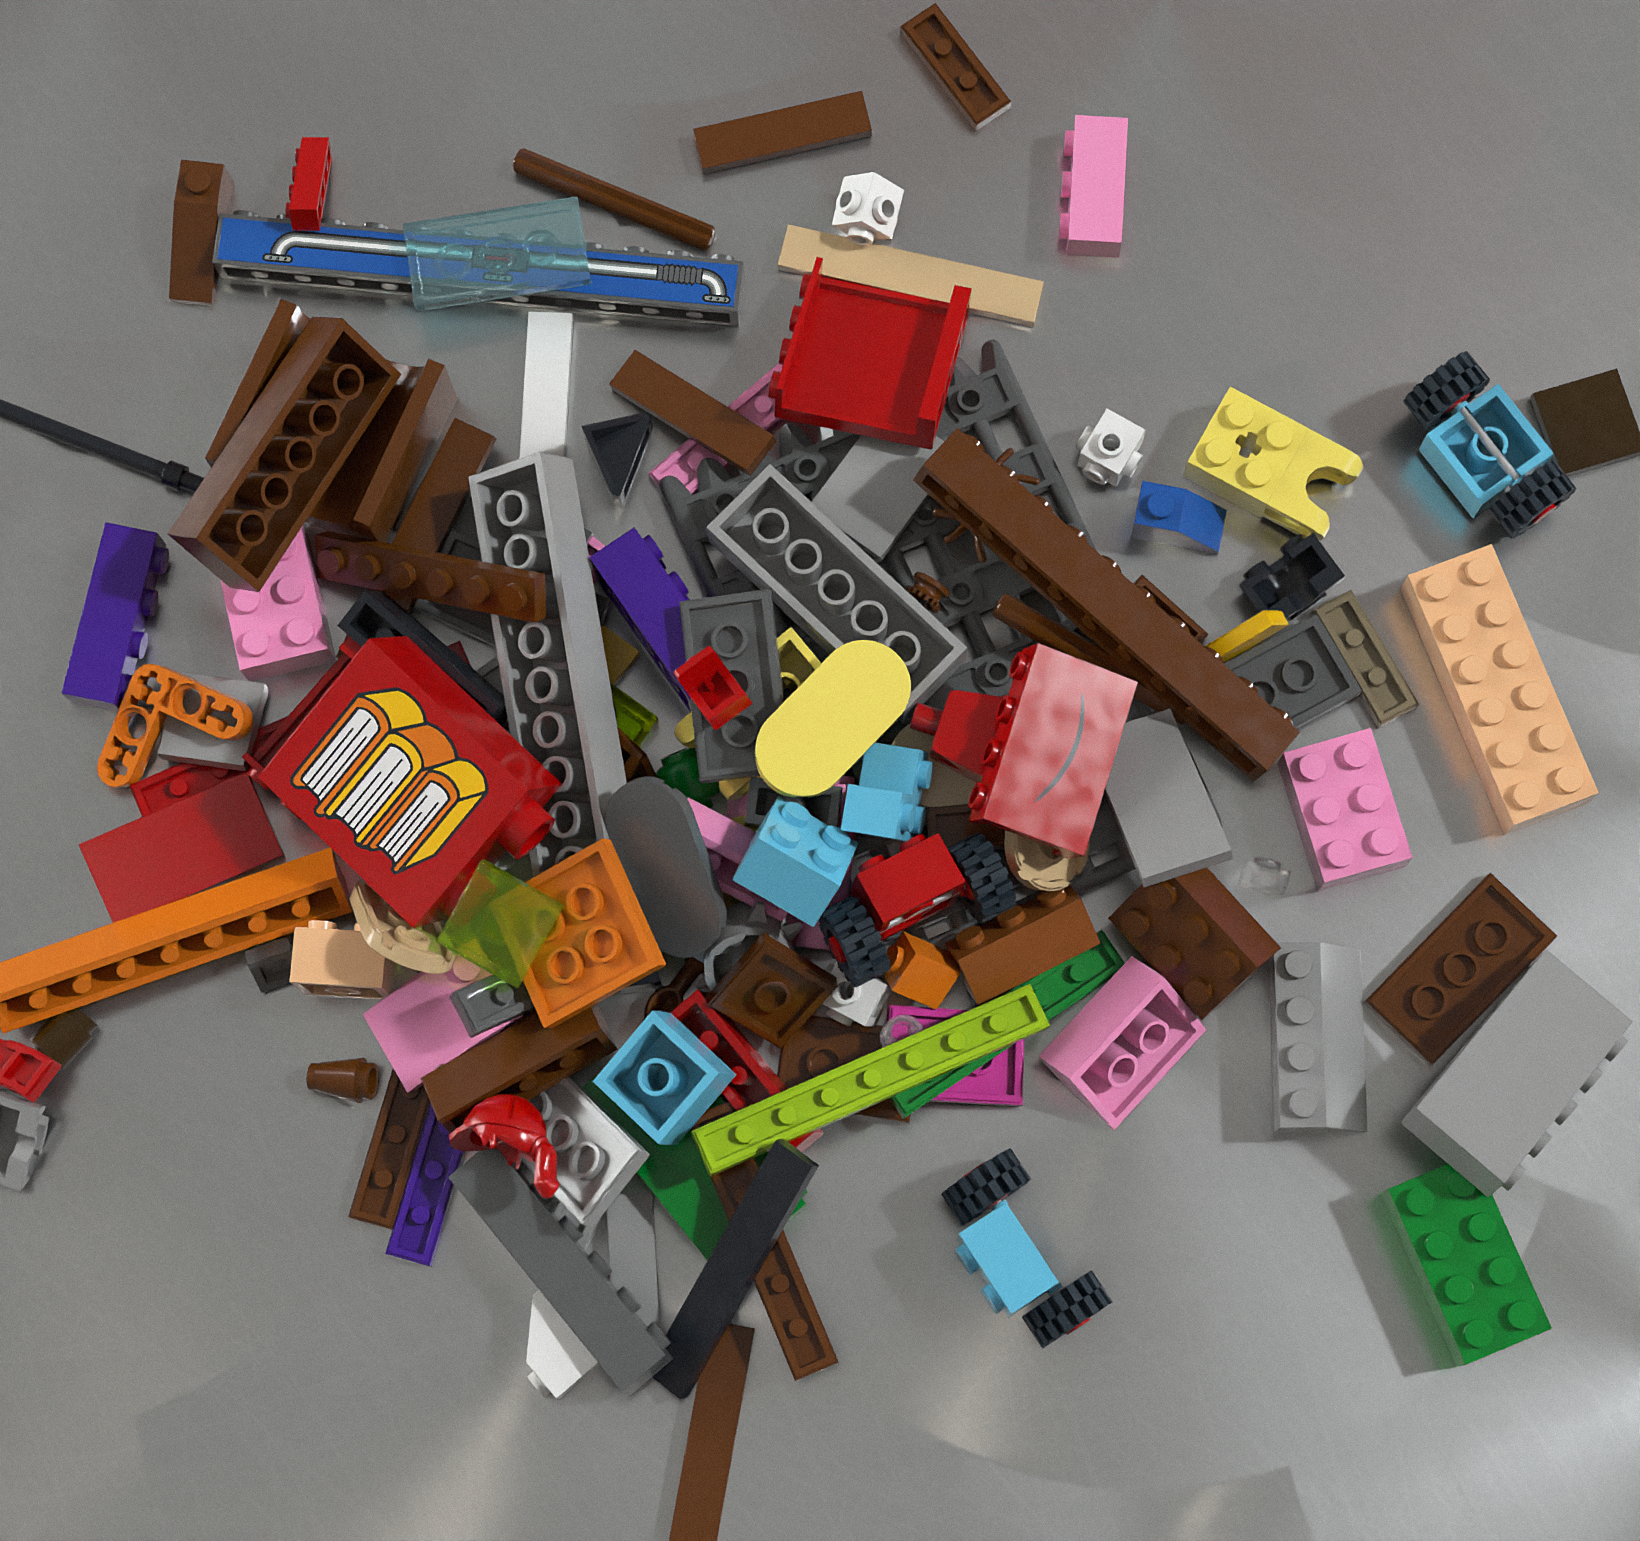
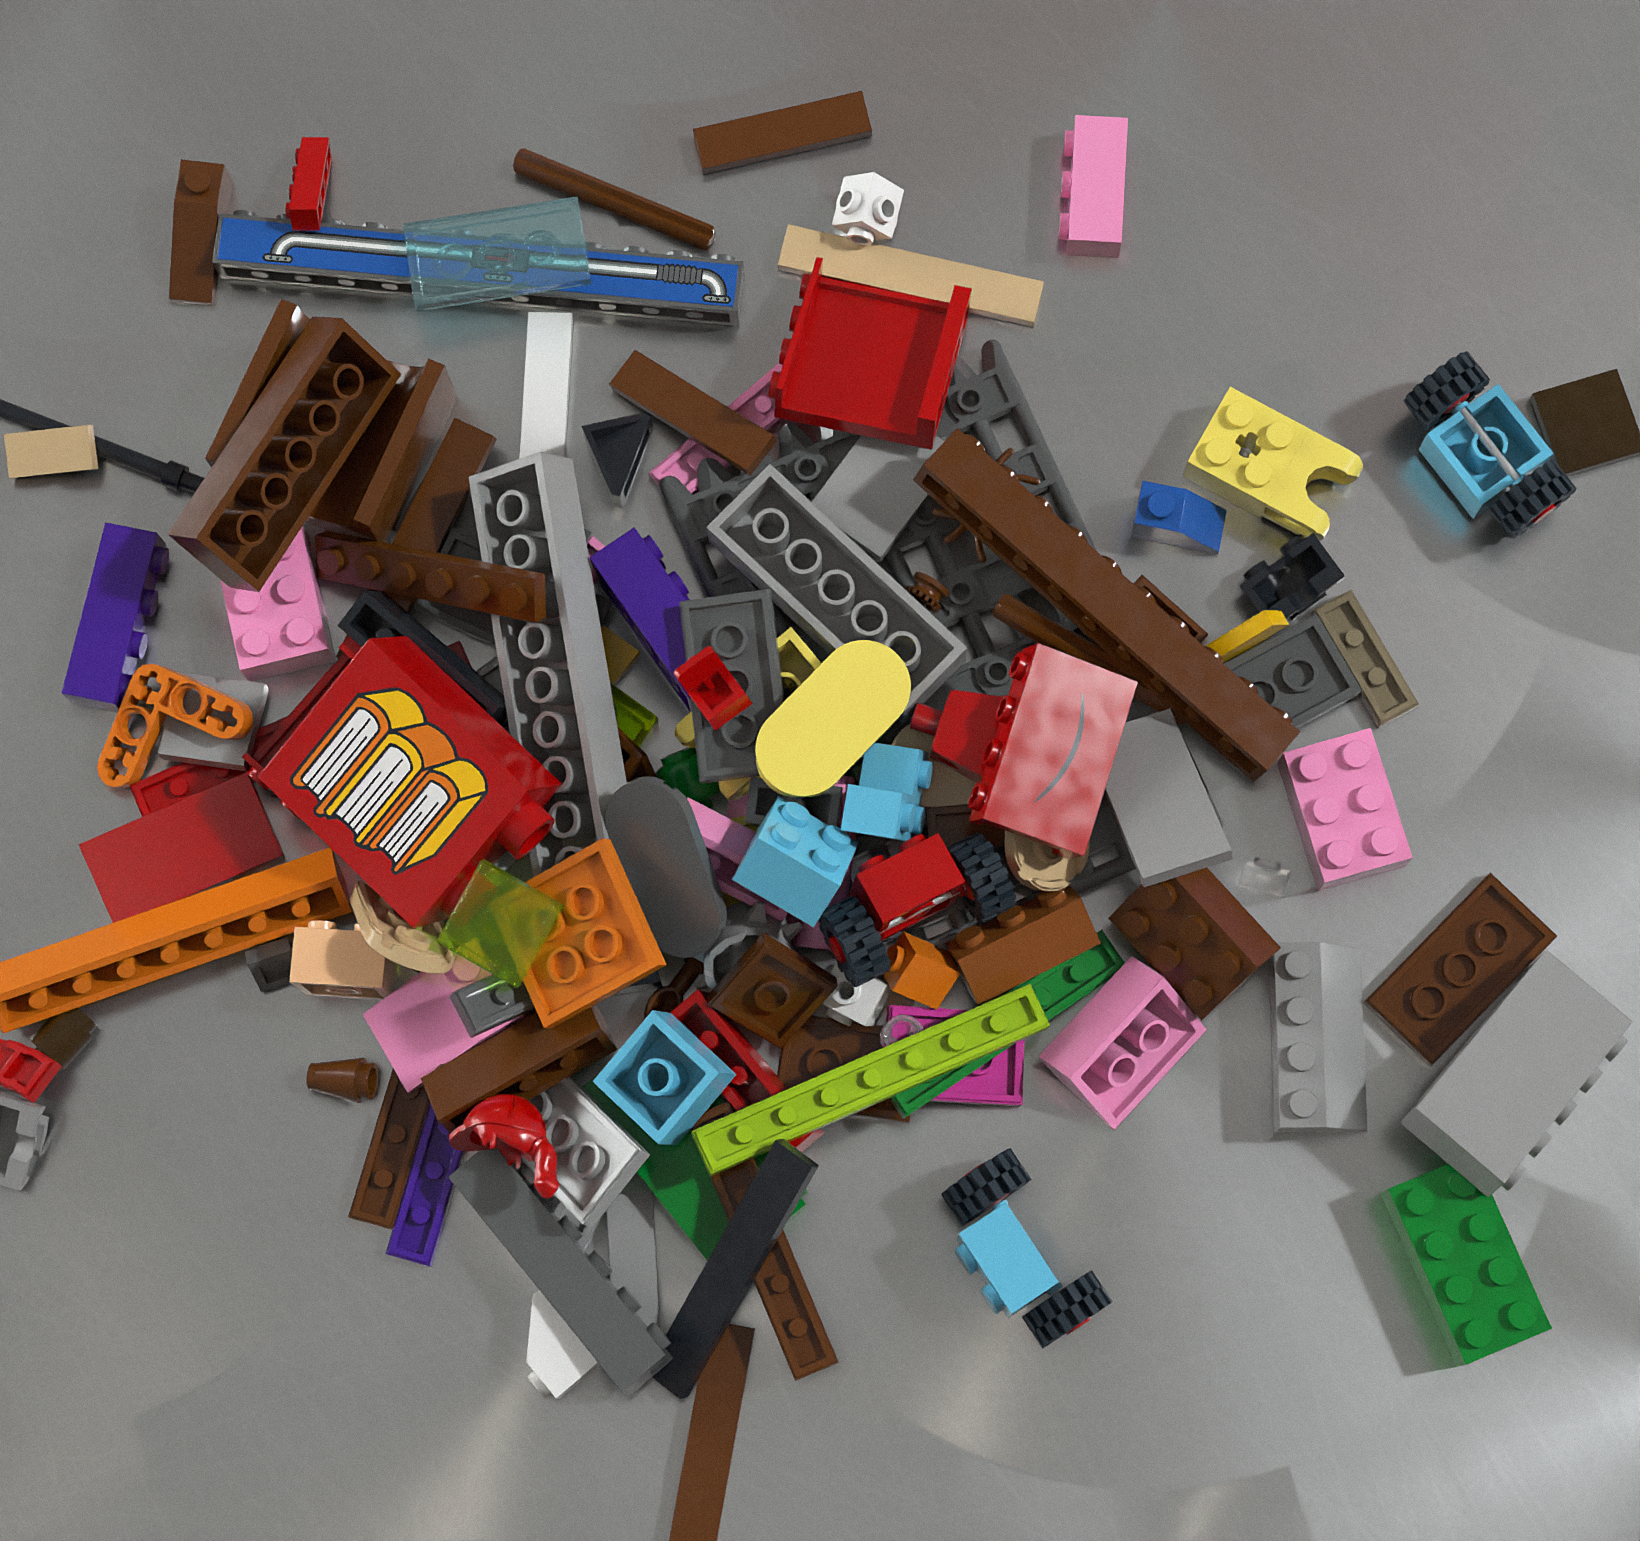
reddish brown tile [900,3,1011,131] -> none
white brick [1075,408,1146,487] -> none
light nougat brick [1400,544,1599,835] -> none
none -> tan tile [3,425,98,478]

